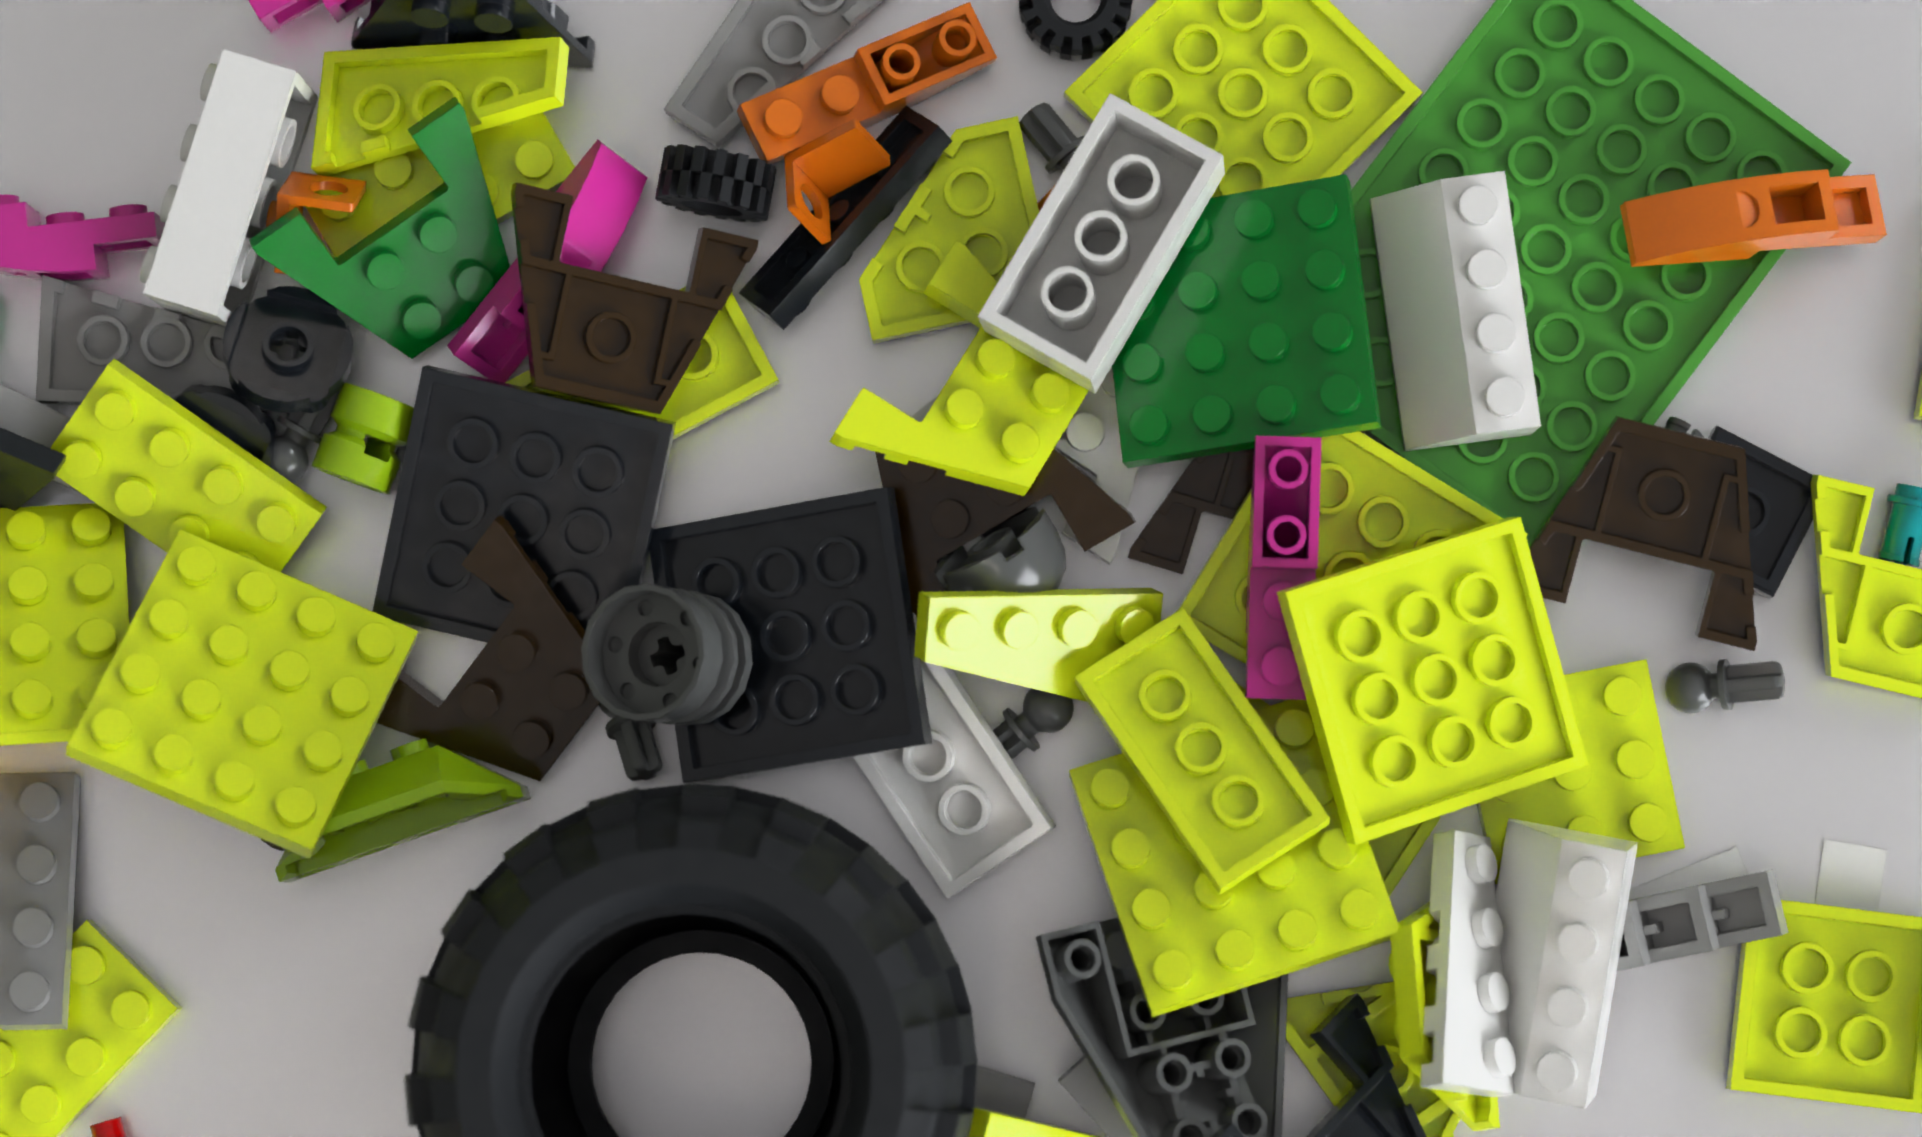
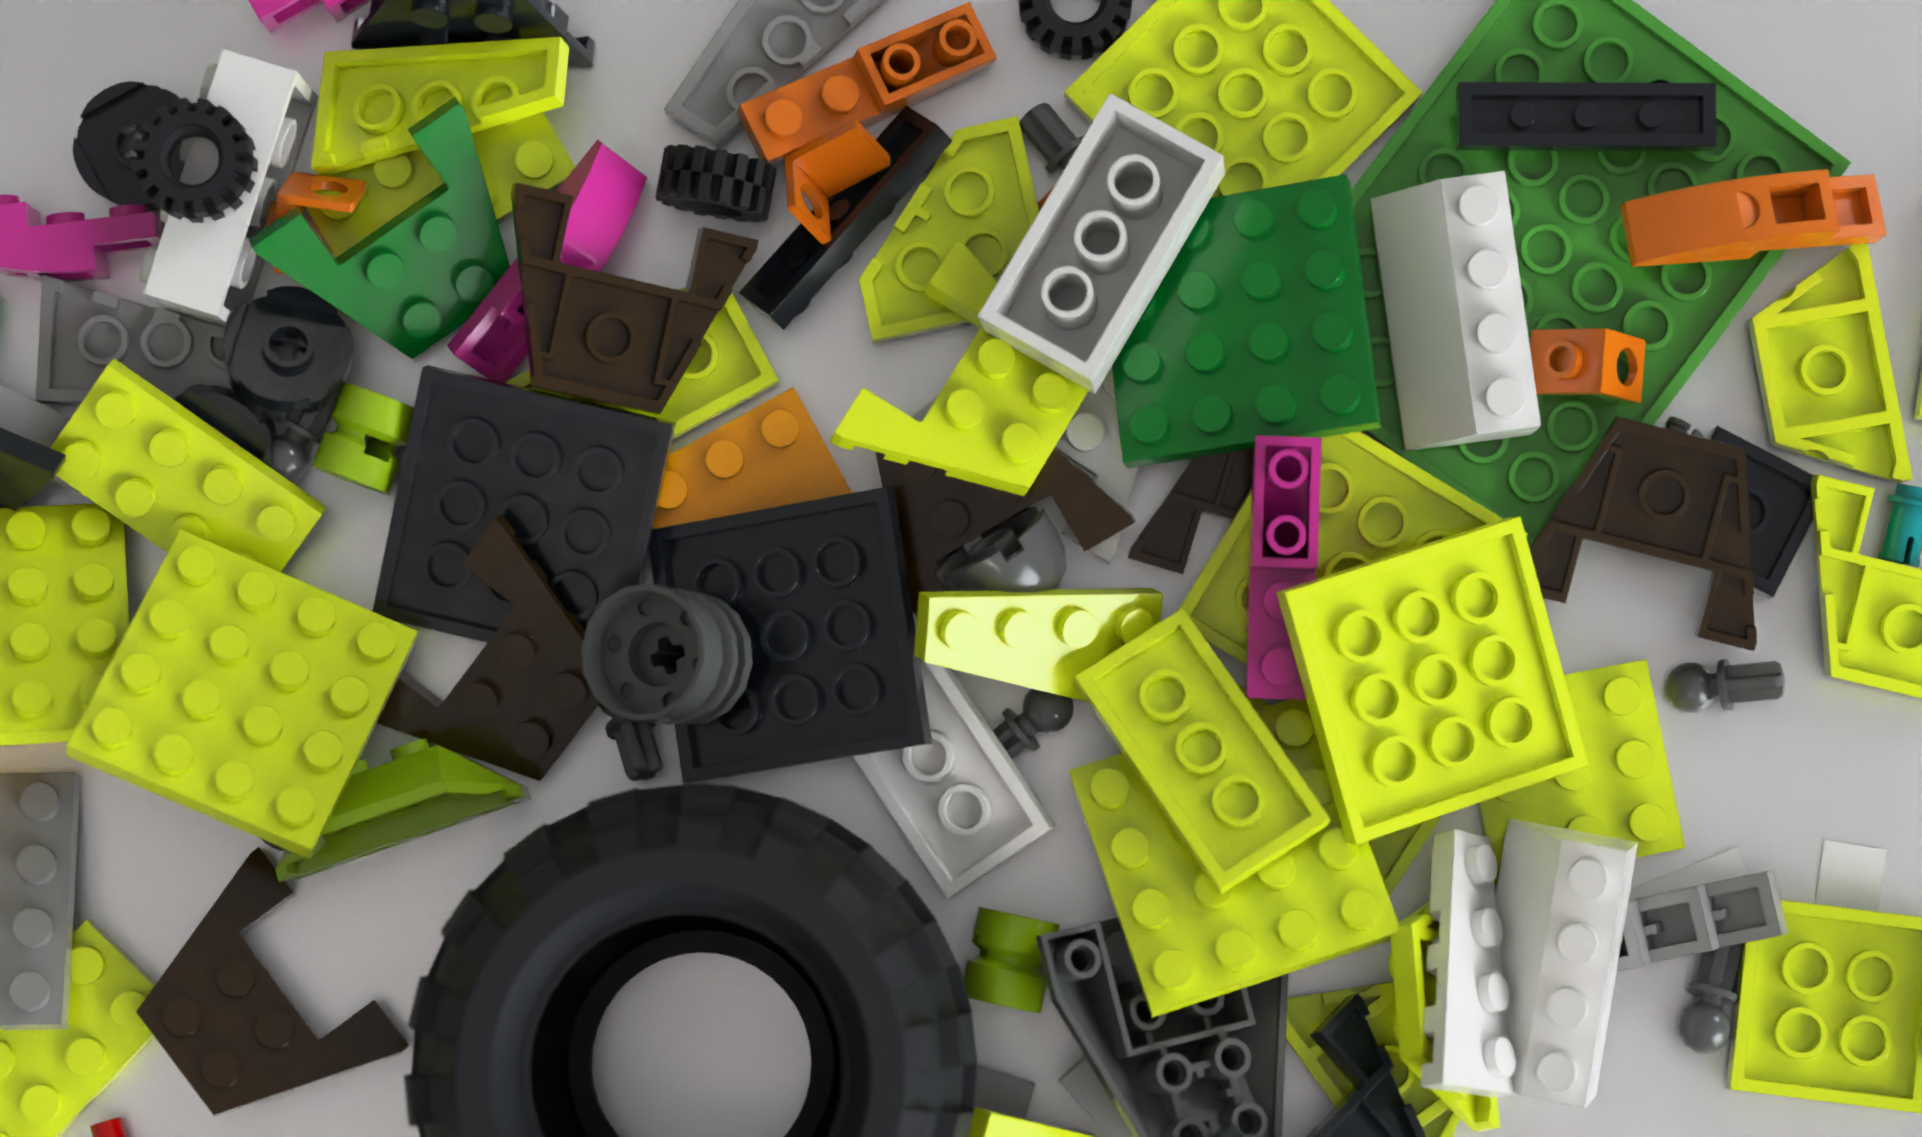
none -> black plate [73,81,185,210]
none -> black tyre [131,98,258,223]
none -> dark brown wing [136,847,409,1117]
none -> light orange wing [654,387,852,529]
none -> lime wheel [963,907,1060,1013]
none -> black plate [1456,82,1716,151]
none -> orange bracket [1530,328,1646,403]
none -> dark grey axle [1678,943,1743,1054]
none -> neon yellow wing [1748,244,1913,483]

